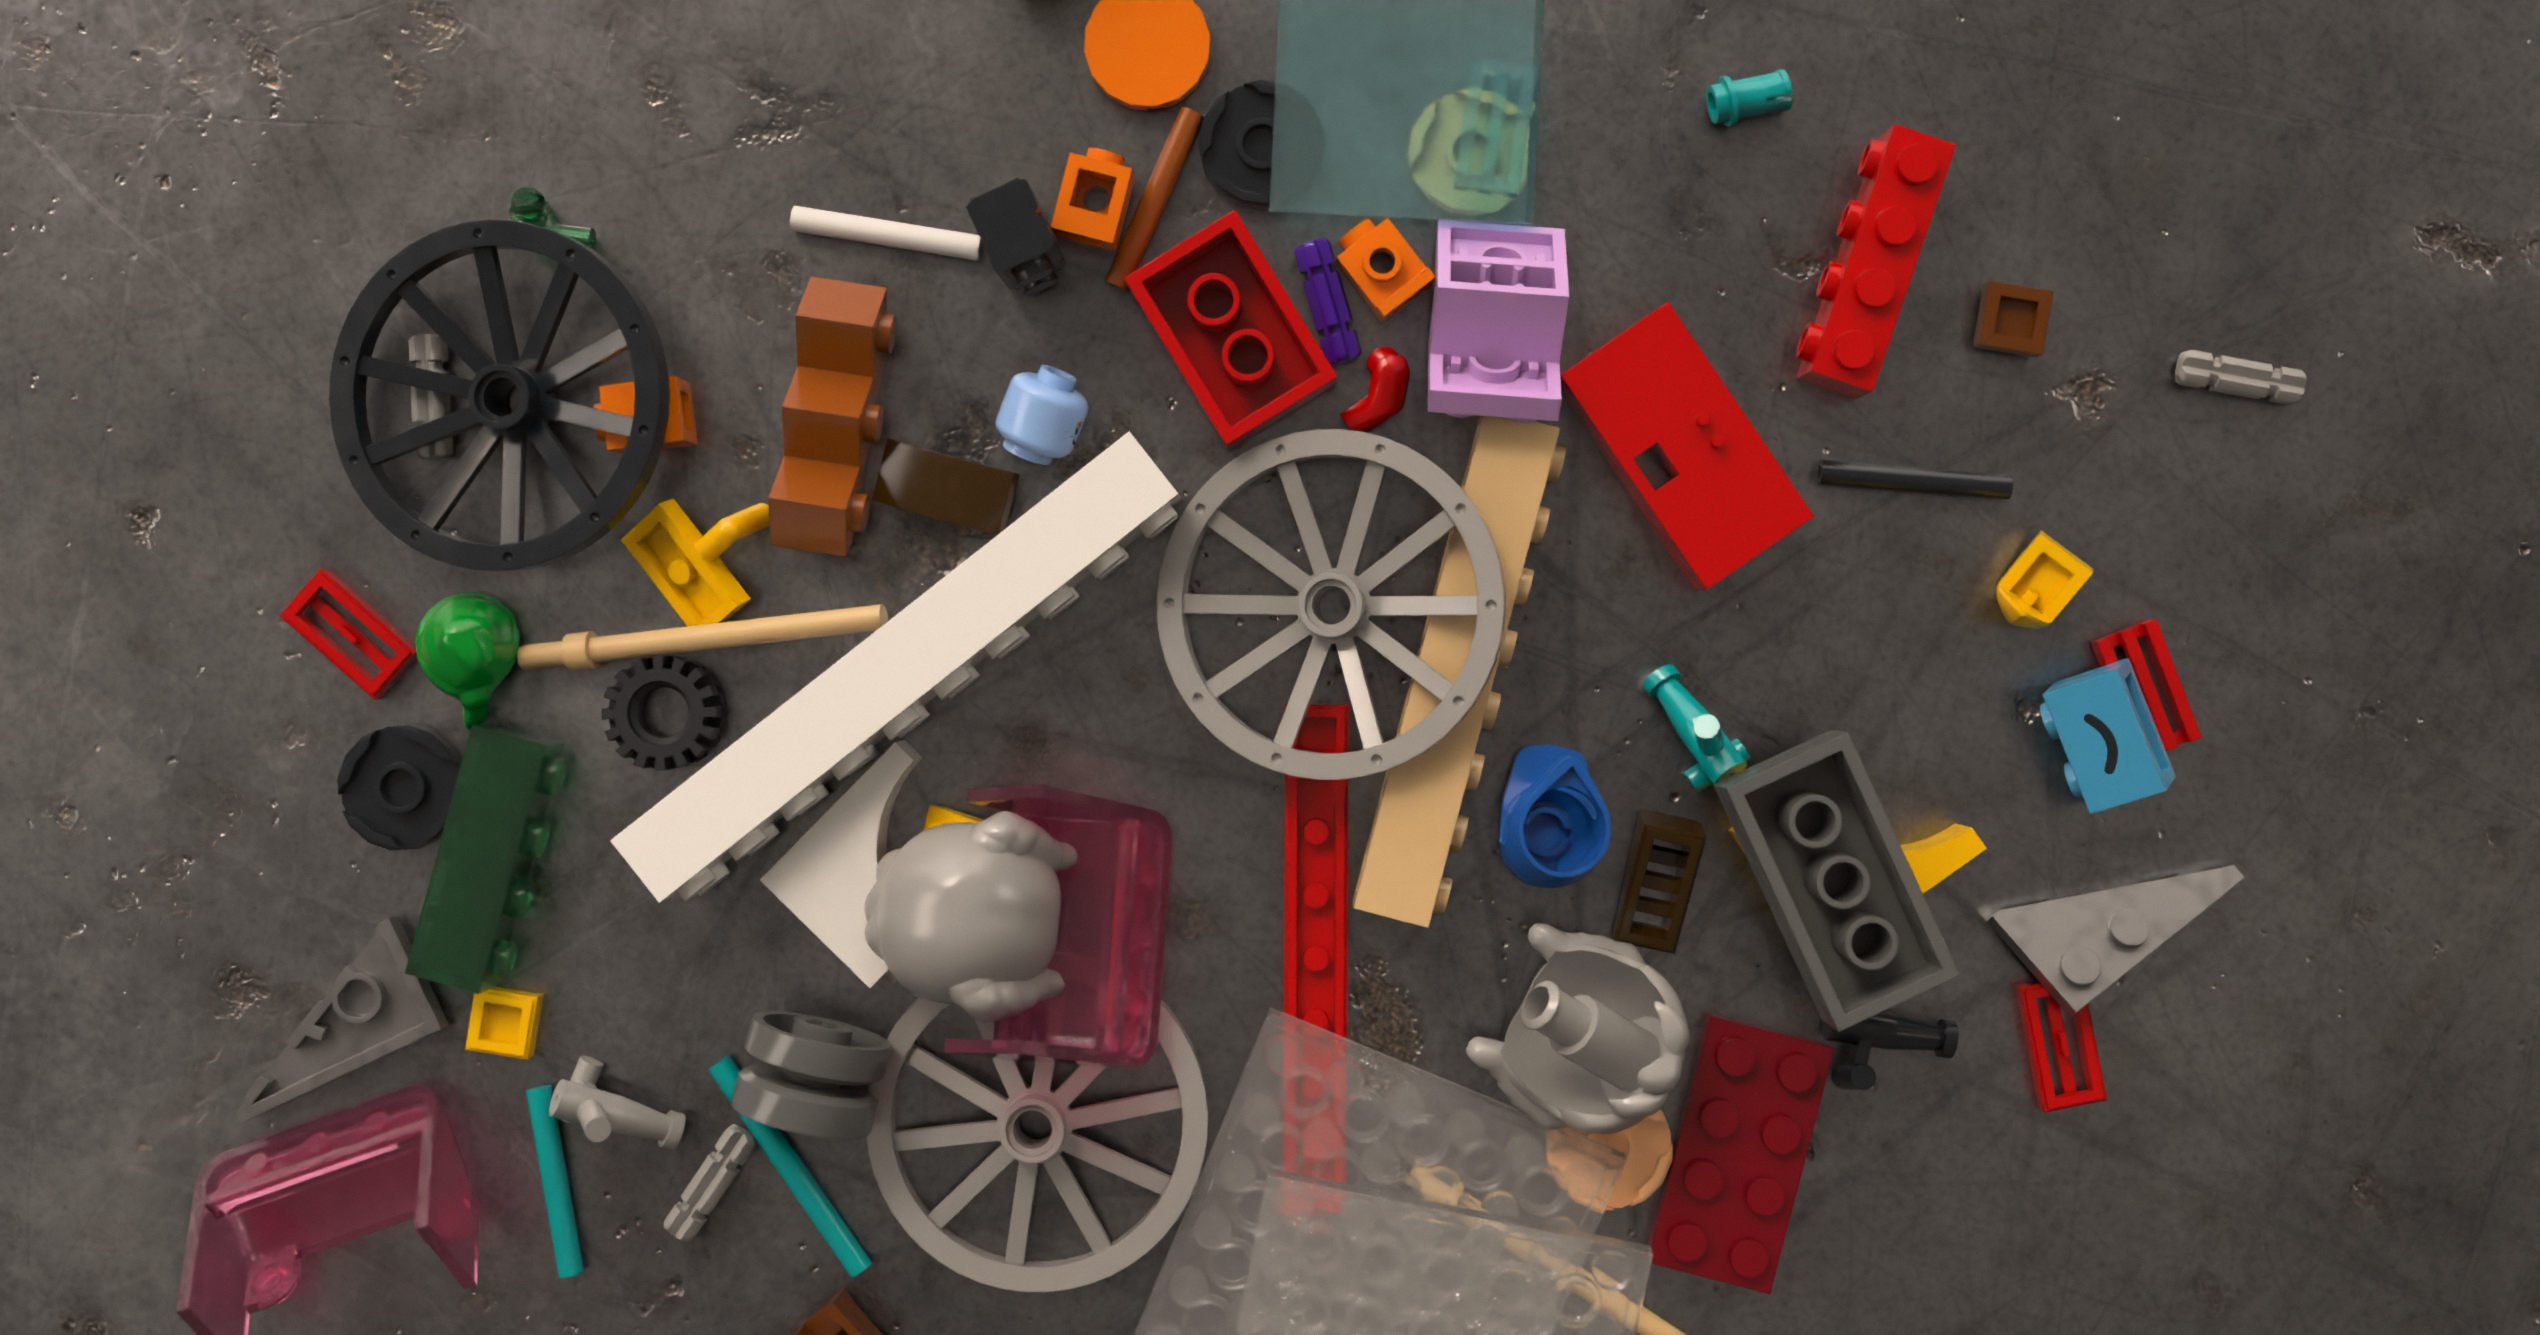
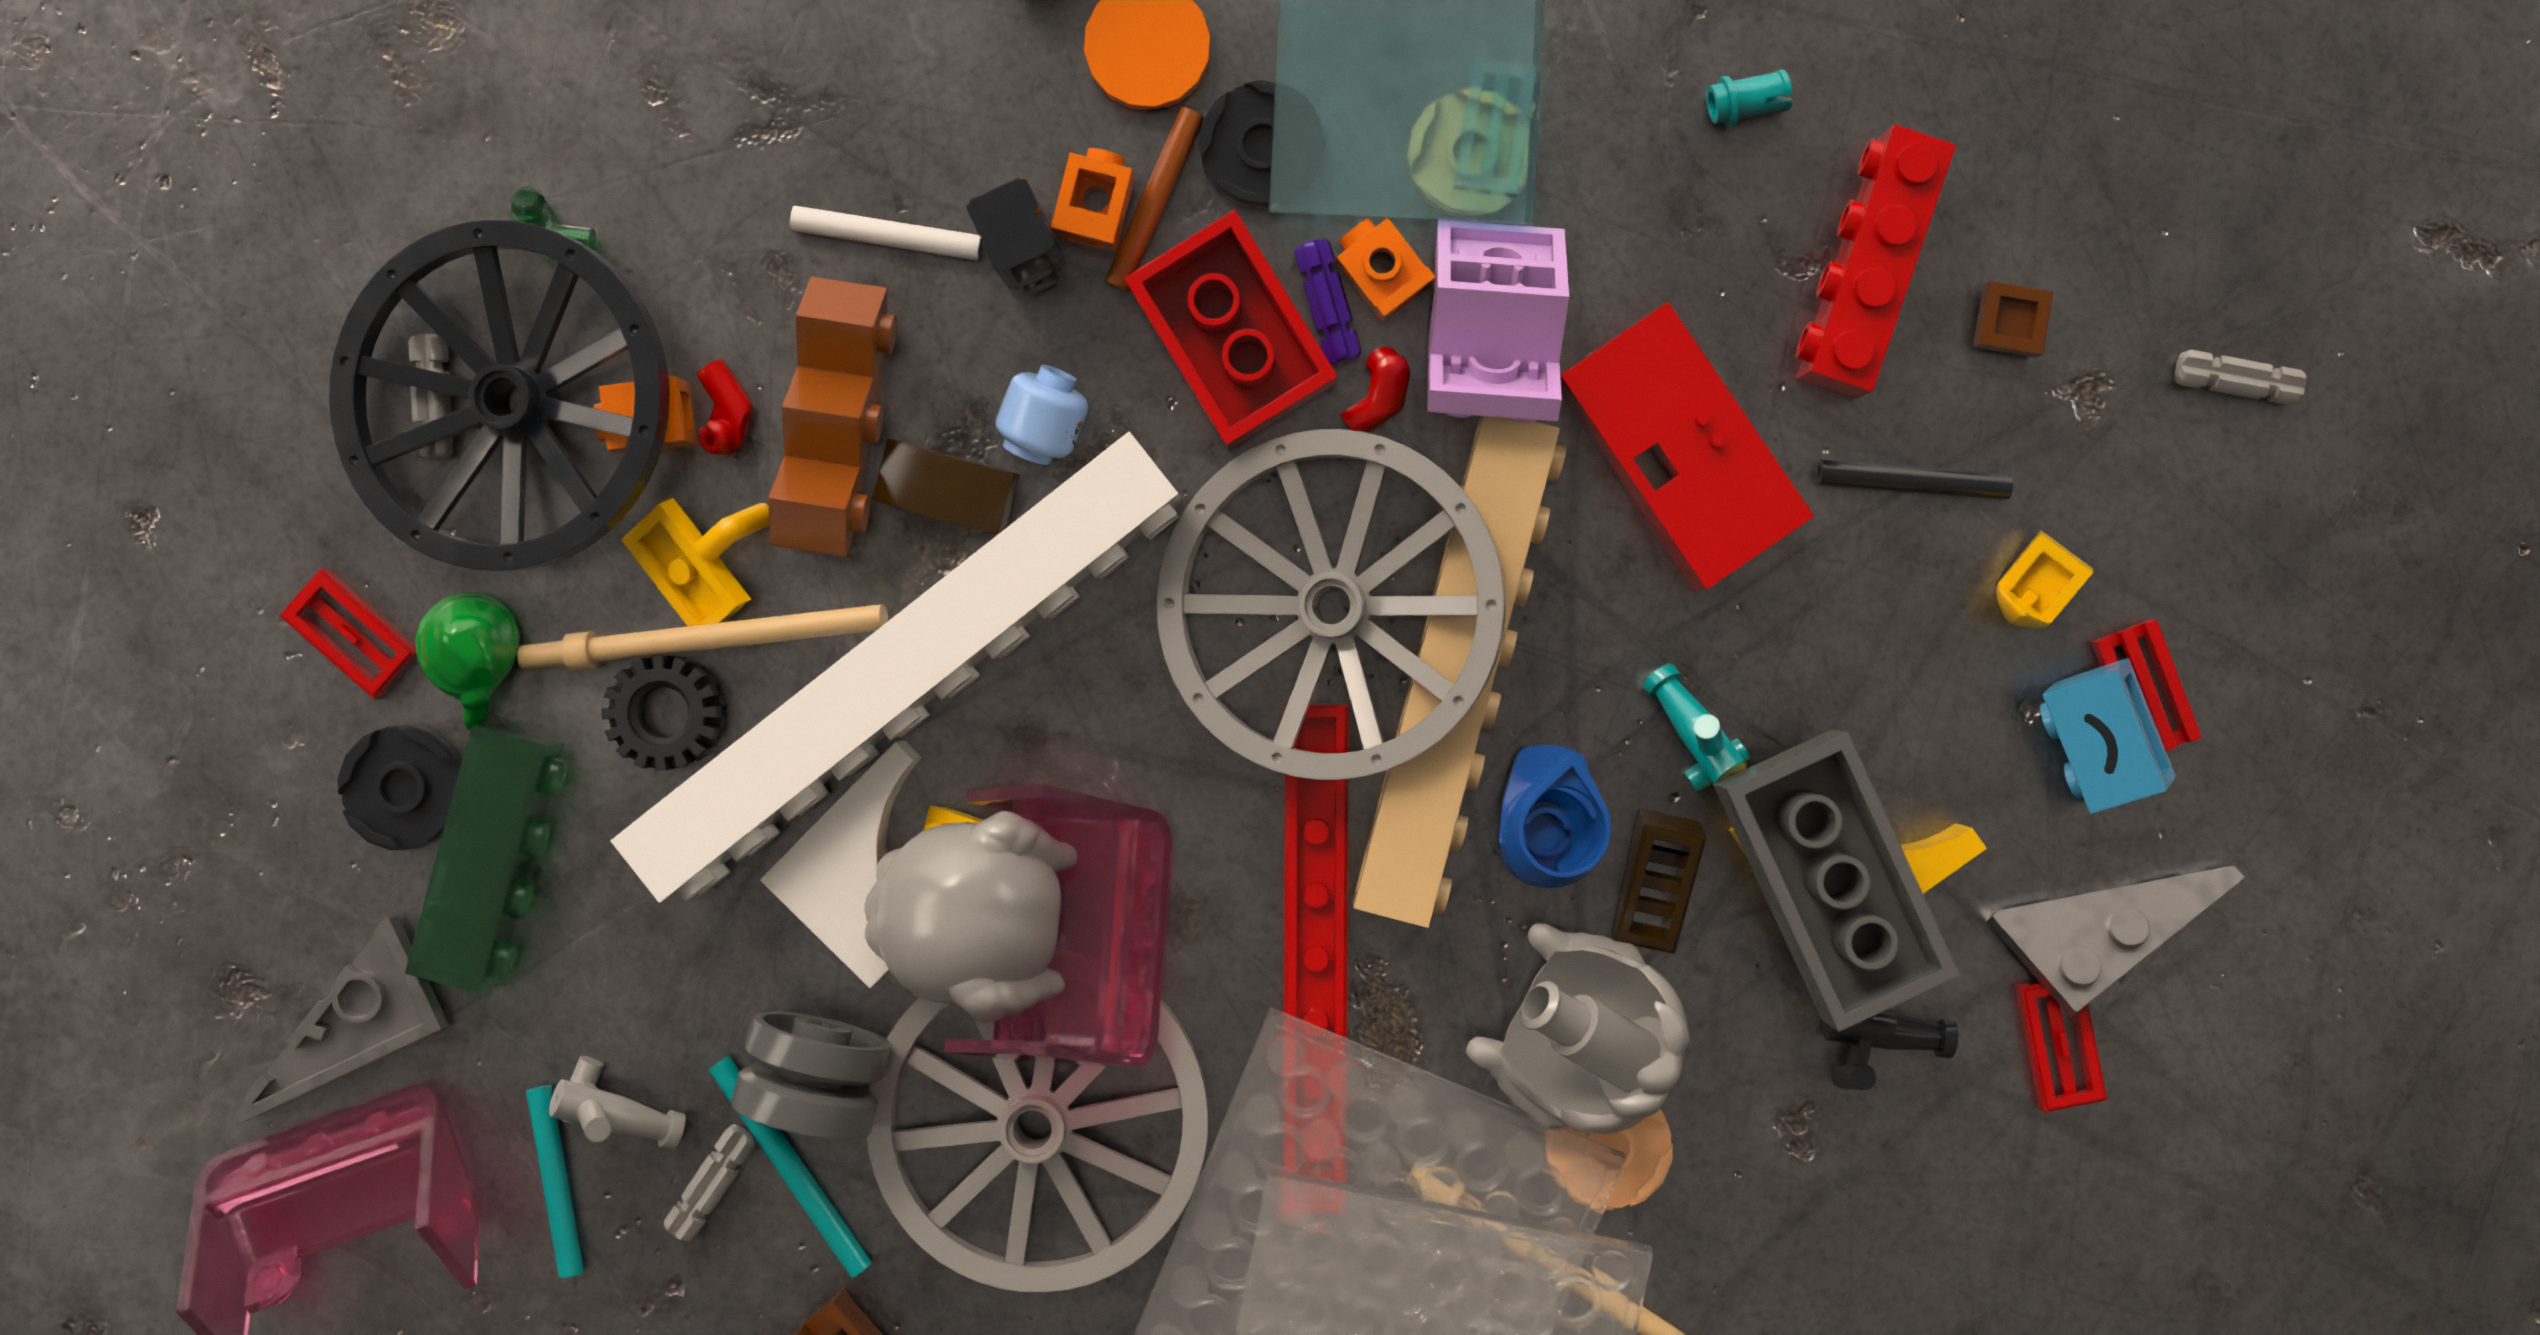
yellow tile [465,984,544,1060] -> none
dark red plate [1643,1013,1834,1294] -> none
none -> red arm [696,358,753,455]

